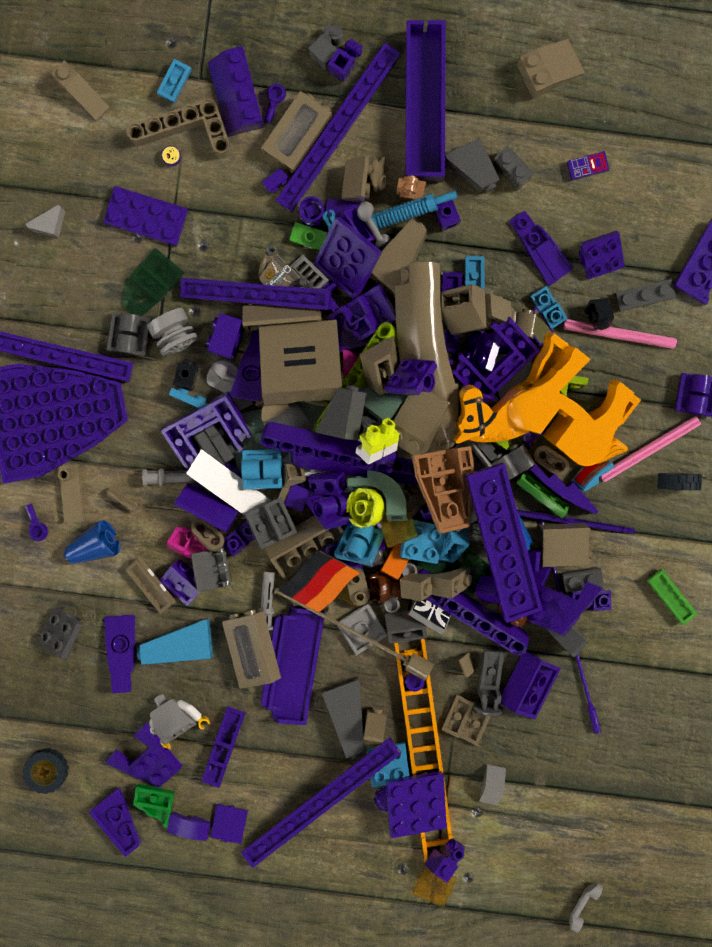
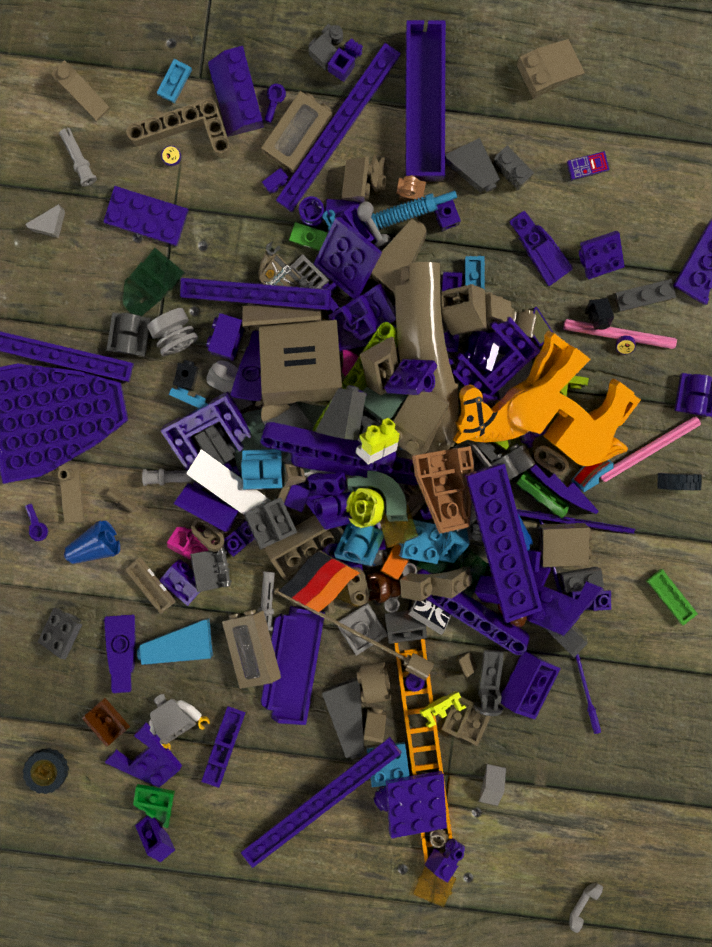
dark purple wing [89,786,141,857] -> none
dark purple slope [167,812,211,841] -> none
dark purple piece [210,804,248,844] -> none
dark azure slope [529,286,567,329] -> none
none -> light grey pin [59,128,97,187]
none -> reddish brown bracket [82,698,130,747]
none -> dark purple slope [135,815,175,862]
none -> dark tan brick [357,662,391,704]
none -> neon yellow piece [419,691,466,728]
none -> dark tan plate [430,829,448,848]
none -> tile [616,335,636,355]

